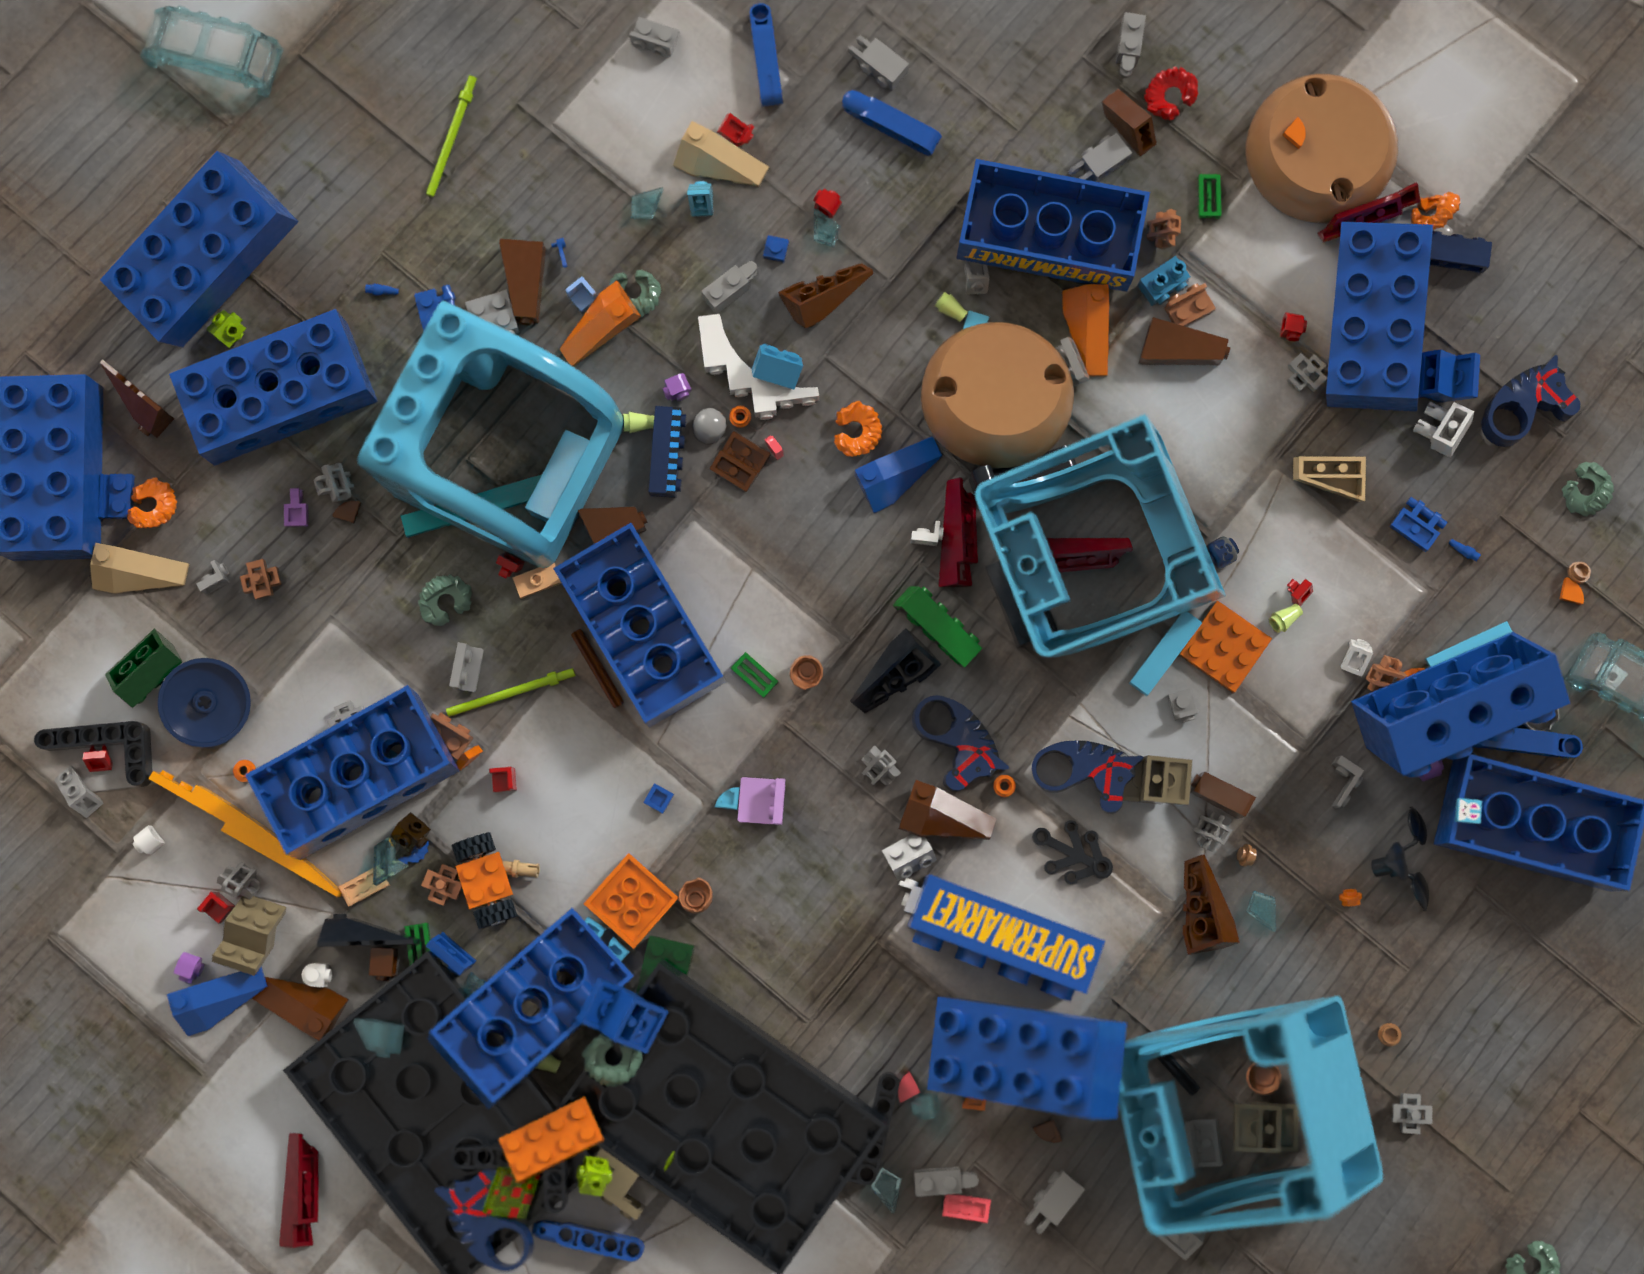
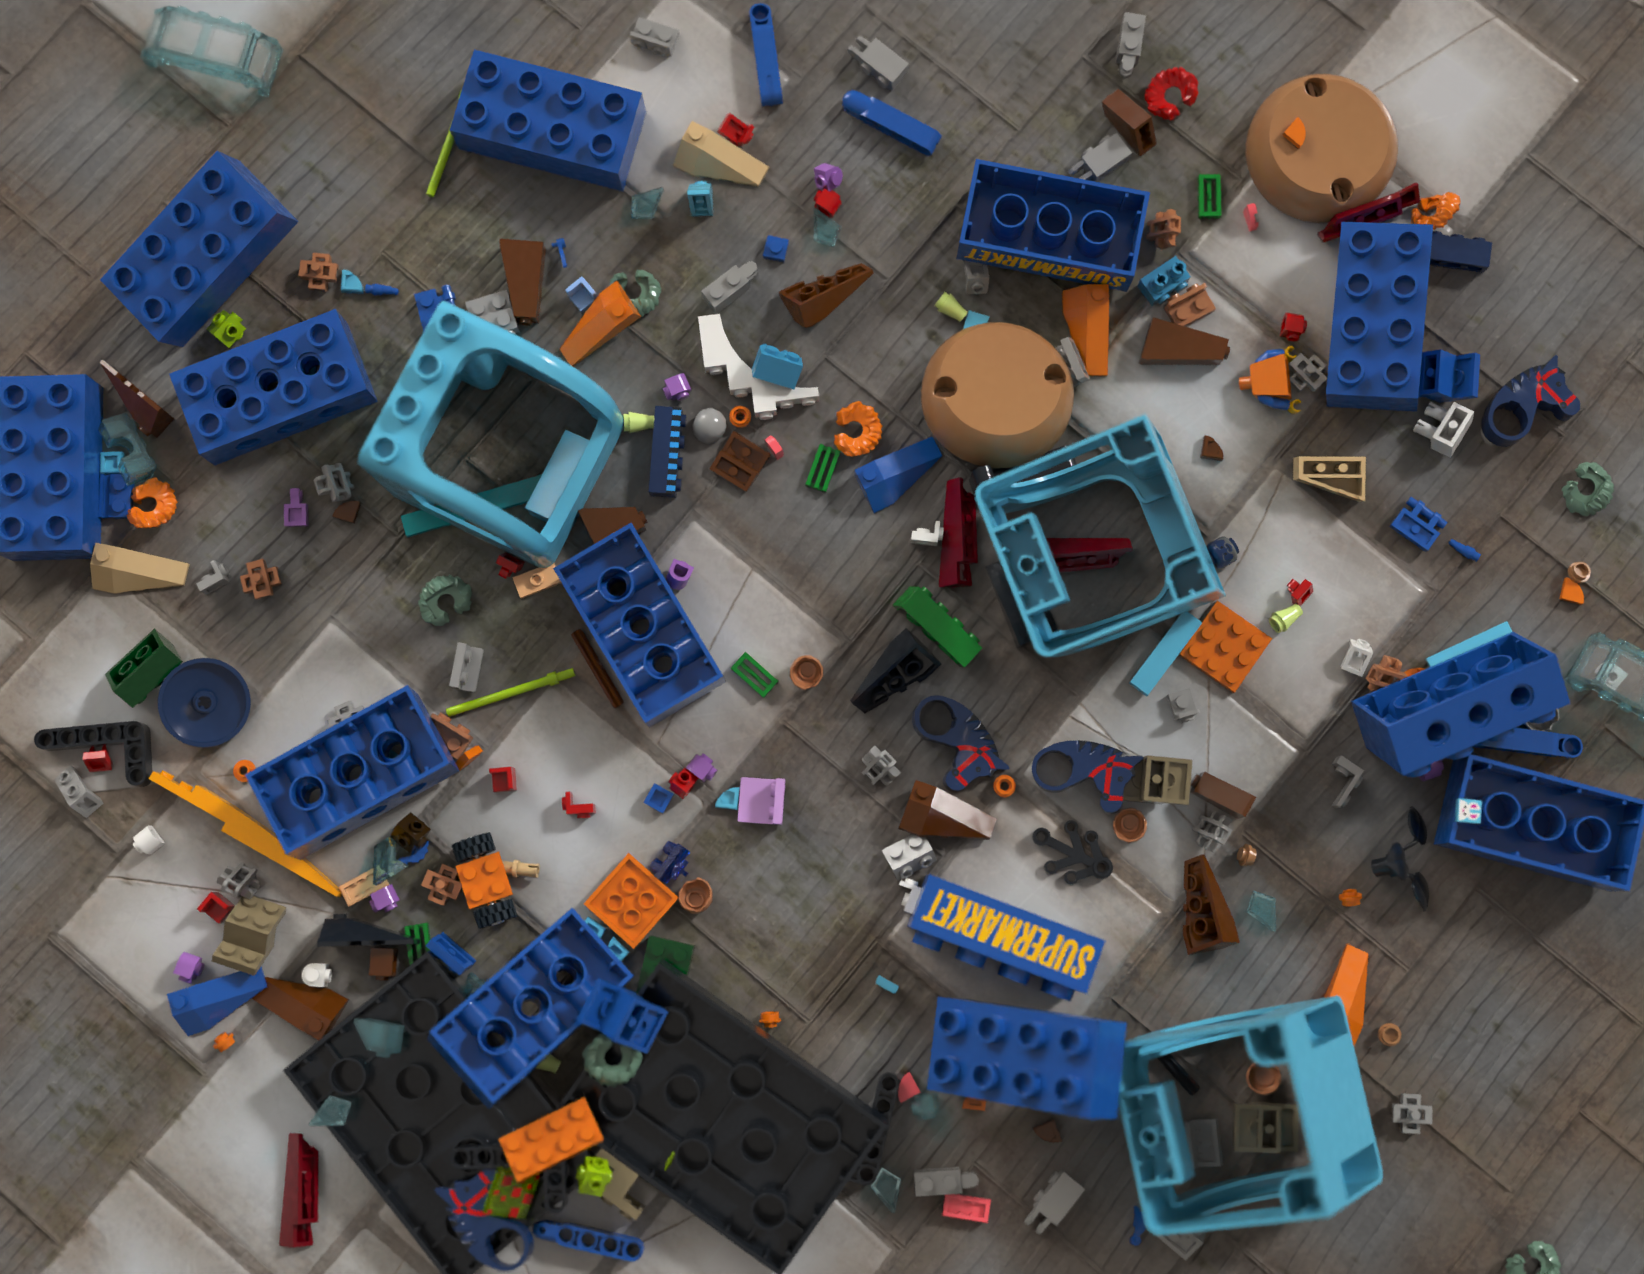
none -> clear light blue arch [98,412,156,486]
none -> medium azure tile [100,451,125,475]
none -> orange plate [213,1032,235,1052]
none -> nougat piece [298,253,339,292]
none -> clear light blue piece [309,1095,352,1126]
none -> medium azure tile [340,270,364,294]
none -> medium lavender plate [369,884,400,913]
none -> blue brick [450,49,646,191]
none -> red bracket [562,791,596,819]
none -> clear blue hips [649,841,690,884]
none -> medium lavender plate [666,559,694,590]
none -> red plate [668,768,699,799]
none -> medium lavender plate [686,753,718,783]
none -> orange plate [759,1011,781,1028]
none -> green tile [805,444,841,493]
none -> medium lavender plate [814,163,843,191]
none -> medium azure tile [875,975,899,994]
none -> nougat hair [1113,807,1147,843]
none -> blue piece [1129,1206,1146,1246]
none -> reddish brown tile [1200,435,1223,461]
none -> orange torso [1239,346,1301,414]
none -> coral tile [1243,203,1258,232]
none -> orange wedge [1324,944,1368,1046]

